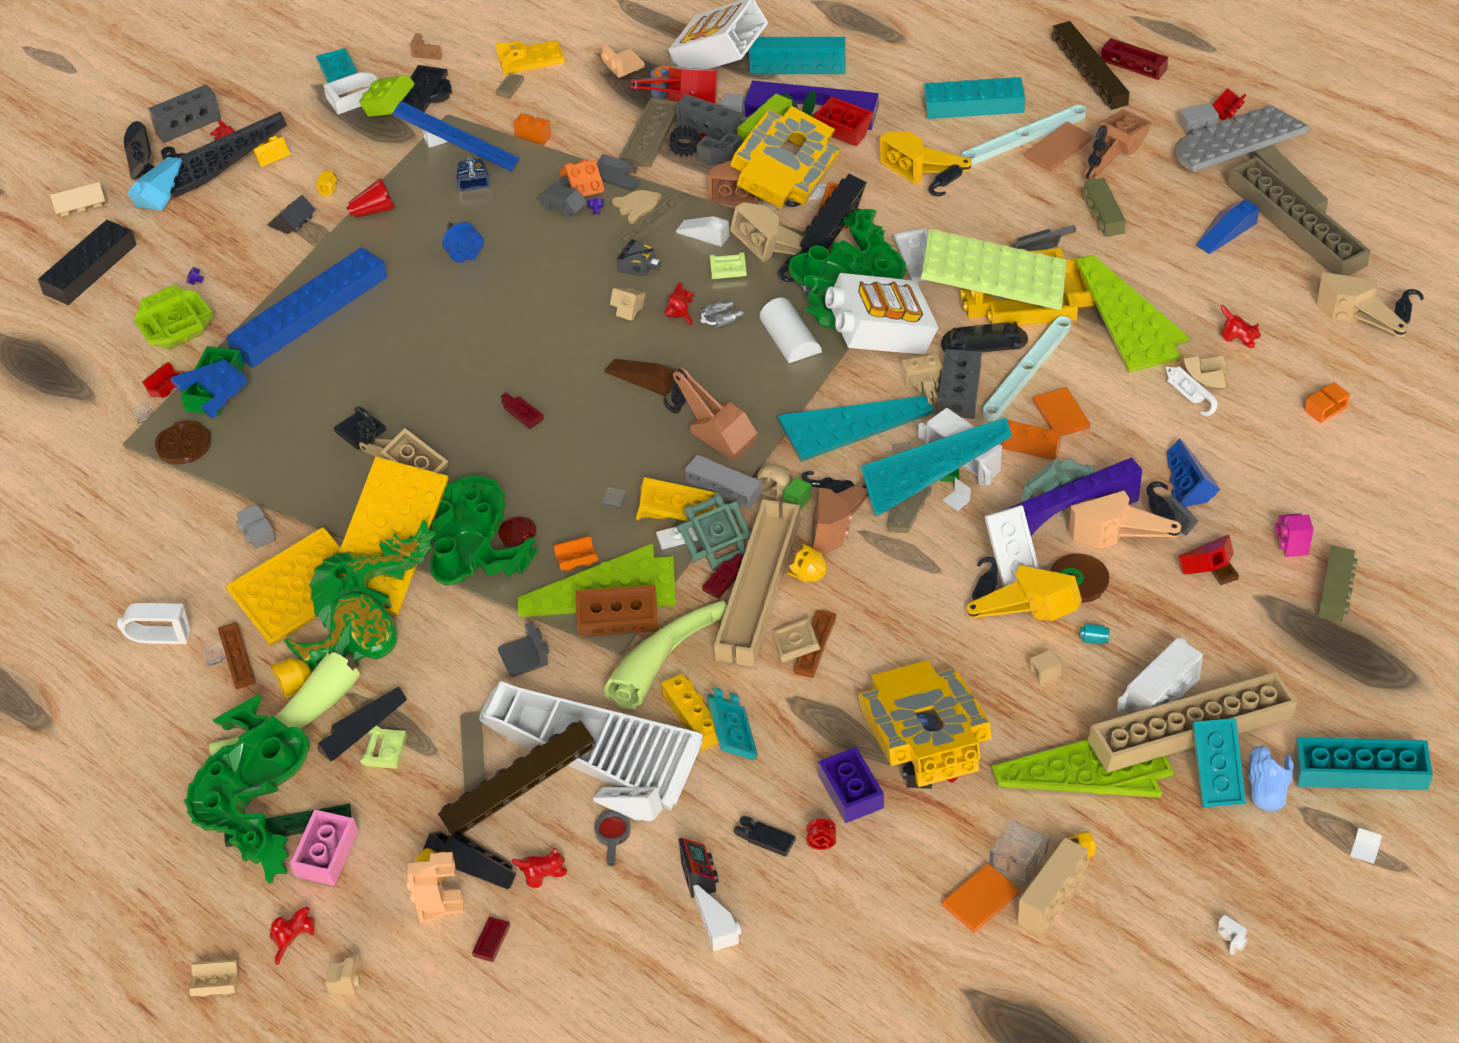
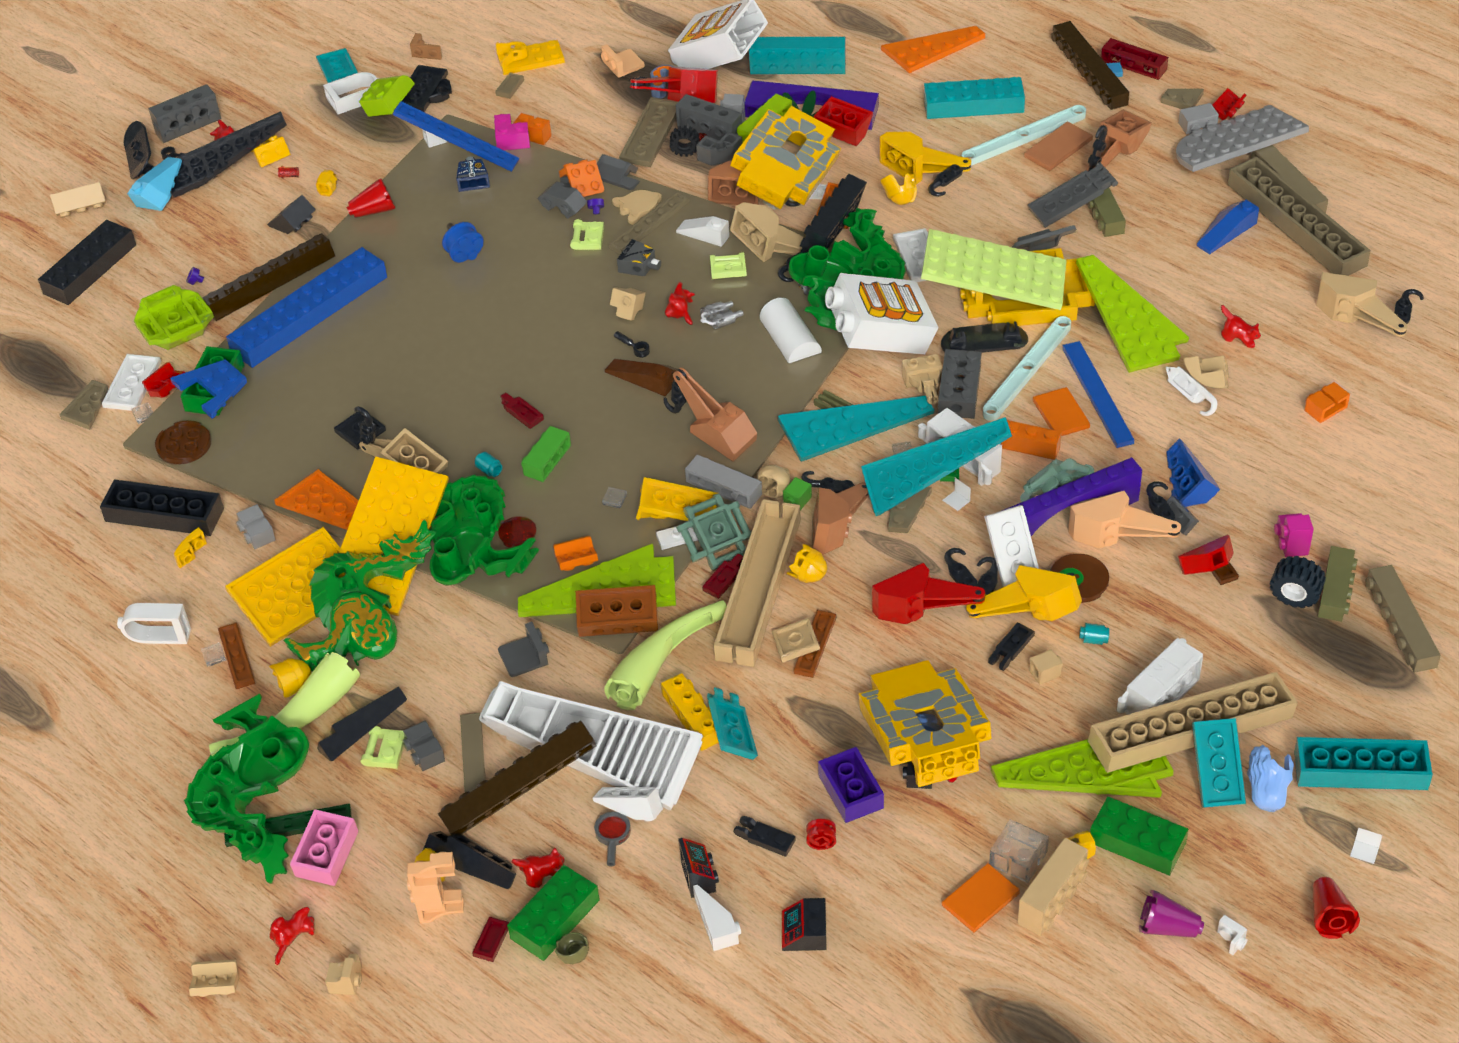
none -> dark tan wing [59,380,108,430]
none -> black brick [100,479,224,536]
none -> white tile [102,354,162,411]
none -> yellow slope [174,527,207,568]
none -> dark brown brick [202,233,335,321]
none -> orange wing [274,469,359,530]
none -> clear red pin [278,166,299,179]
none -> dark grey brick [402,720,445,771]
none -> teal brick [475,452,503,477]
none -> dark pink brick [494,114,530,151]
none -> green brick [507,865,600,961]
none -> bright green brick [521,426,571,482]
none -> olive hair [555,932,589,965]
none -> yellowish green plate [570,219,604,250]
none -> black piece [614,331,650,358]
none -> black slope [782,898,827,951]
none -> olive tile [814,390,853,409]
none -> red slope [872,548,985,624]
none -> yellow helmet [880,173,917,205]
none -> orange wing [881,26,985,73]
none -> black hinge [988,622,1035,671]
none -> dark grey hinge [1028,162,1118,228]
none -> blue tile [1063,341,1134,448]
none -> green brick [1090,796,1189,876]
none -> dark azure tile [1106,62,1123,77]
none -> magenta cone [1139,890,1204,938]
none -> dark tan wing [1161,89,1204,109]
none -> black wheel [1270,556,1326,608]
none -> red cone [1313,877,1360,939]
none -> dark tan brick [1365,565,1441,673]

